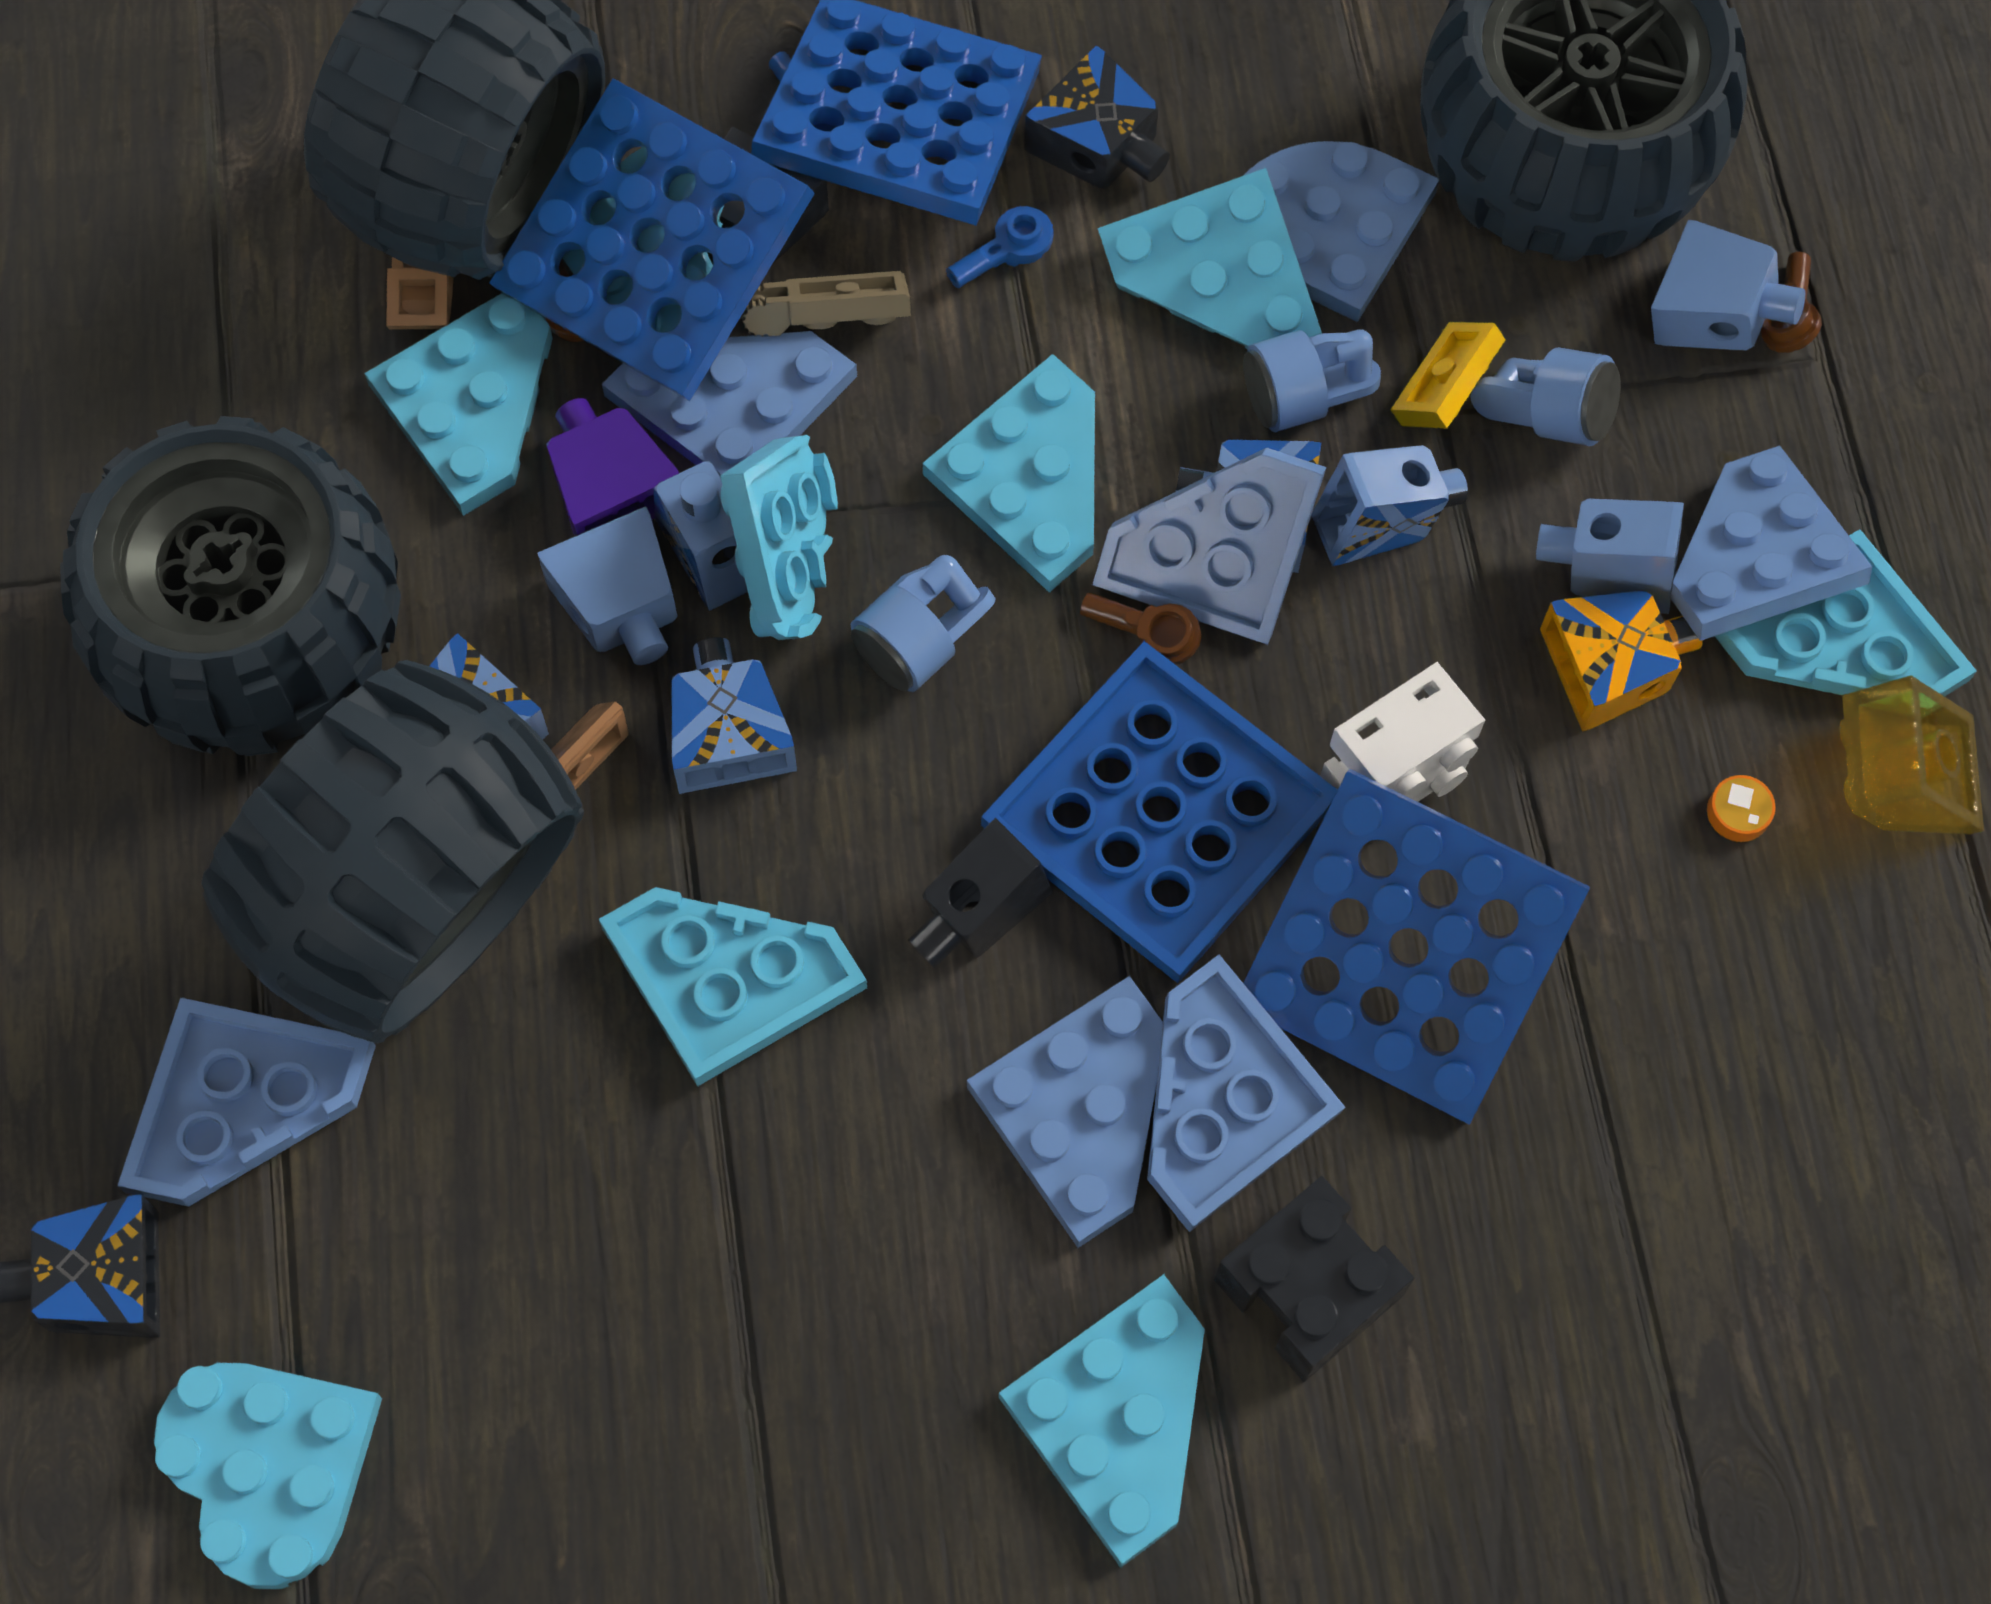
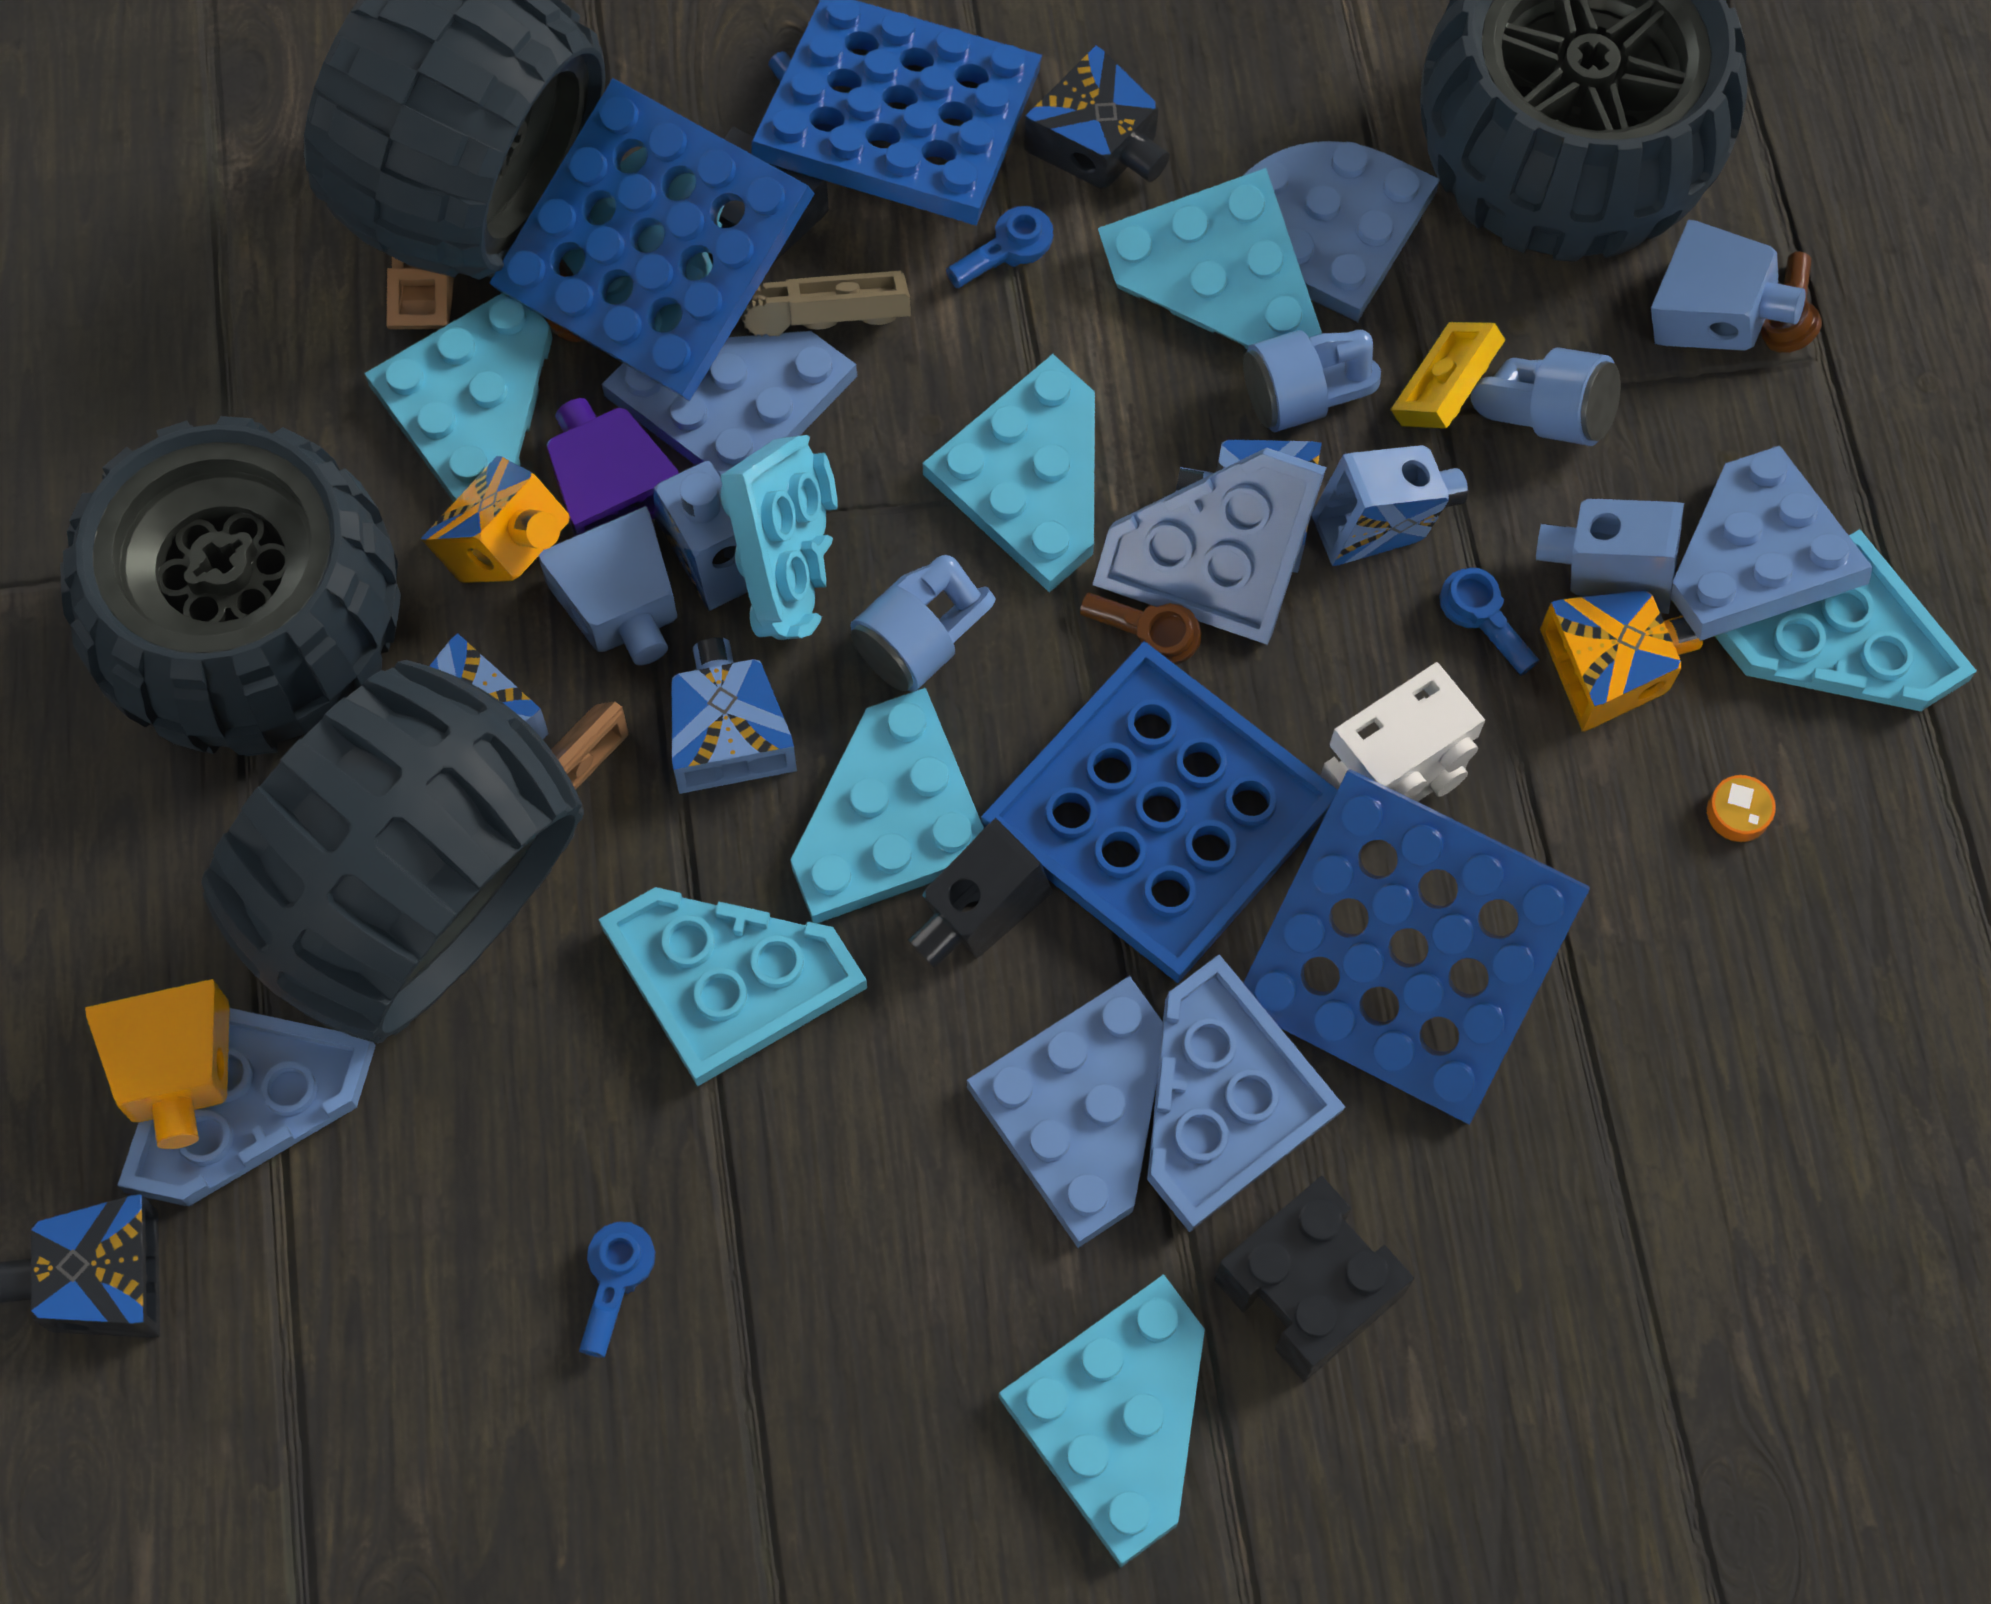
medium azure plate [154,1363,382,1589] -> none
clear yellow slope [1839,675,1984,834] -> none
none -> light orange torso [85,979,230,1149]
none -> light orange torso [421,456,570,583]
none -> blue plate [579,1222,656,1358]
none -> medium azure plate [791,688,984,923]
none -> blue plate [1439,568,1540,676]

